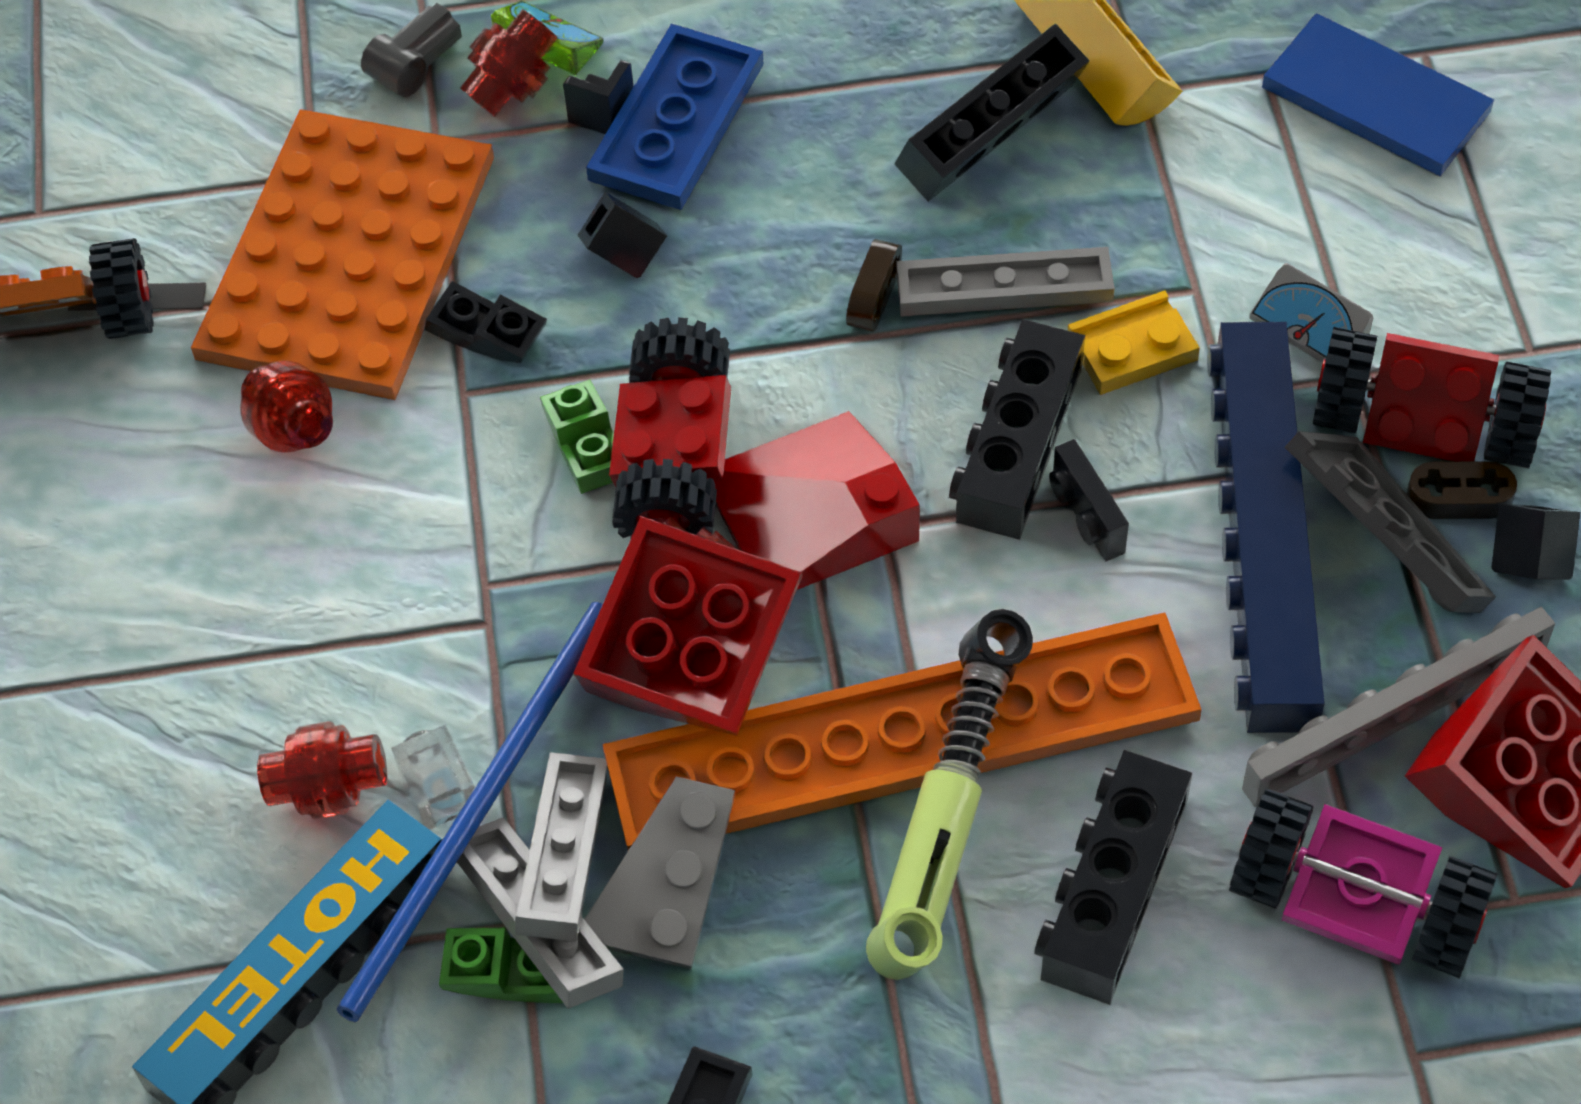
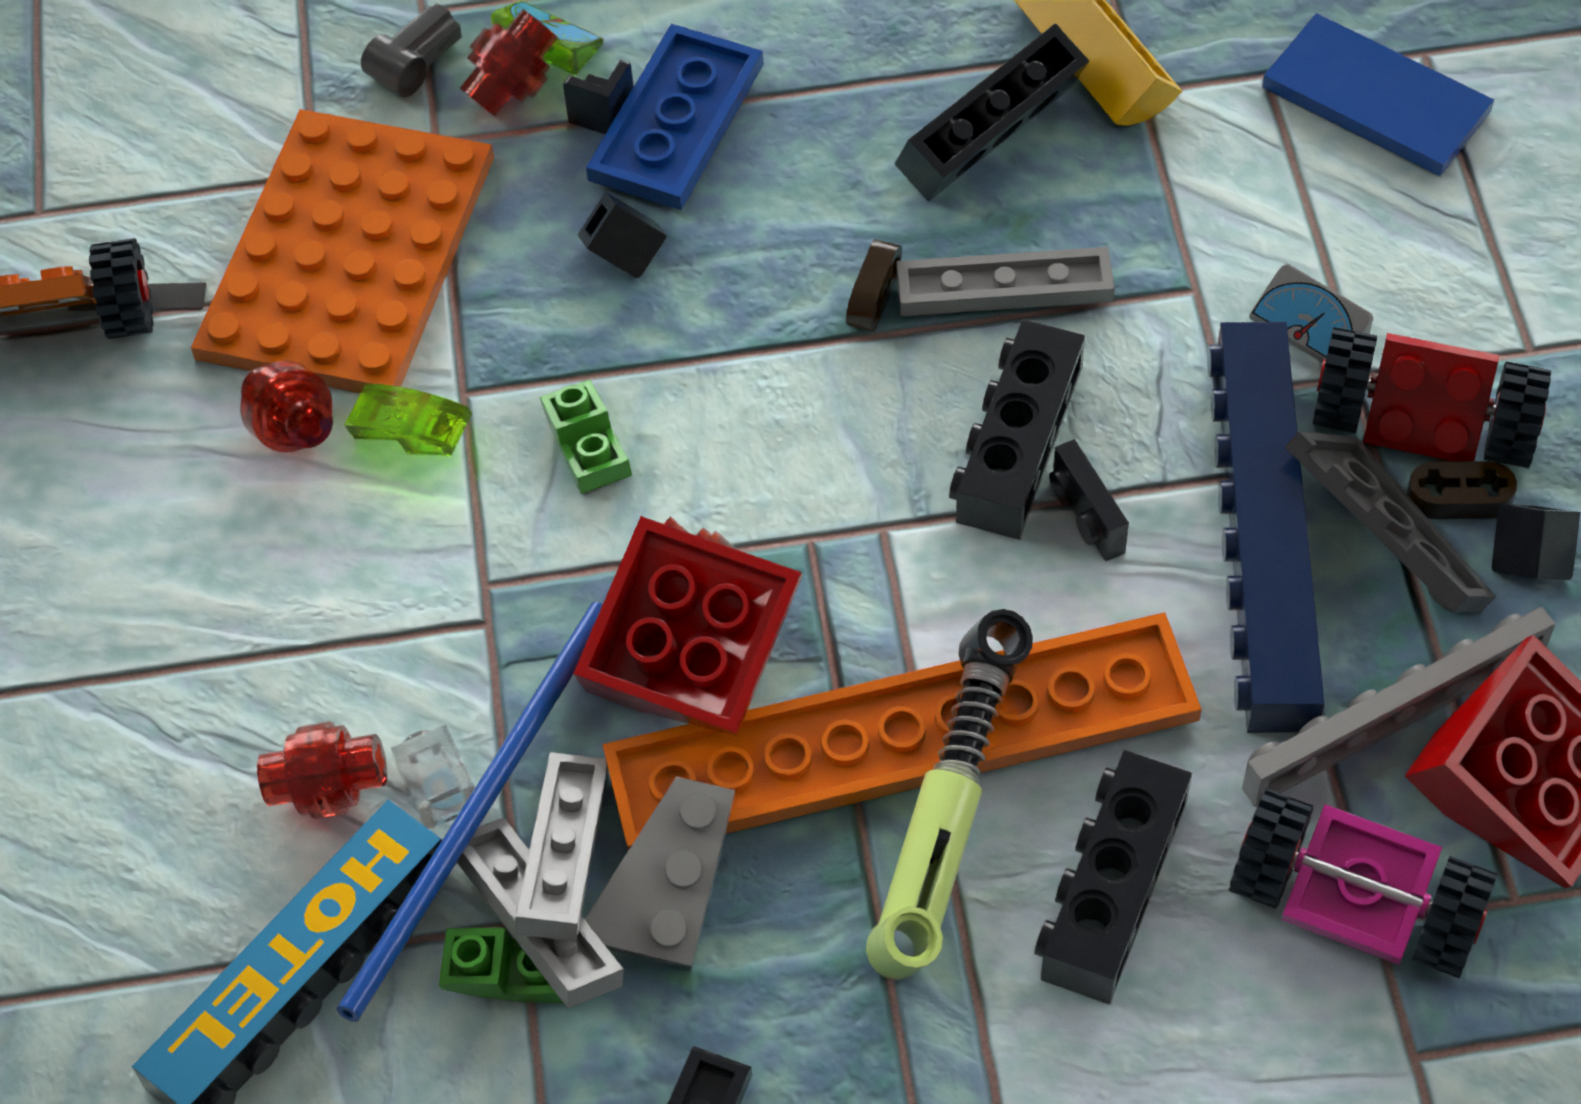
black slope [424,281,547,363] -> none
plate [609,317,731,540] -> none
slope [714,411,920,590] -> none
yellow plate [1068,290,1200,395] -> none
none -> clear neon green slope [344,383,473,456]

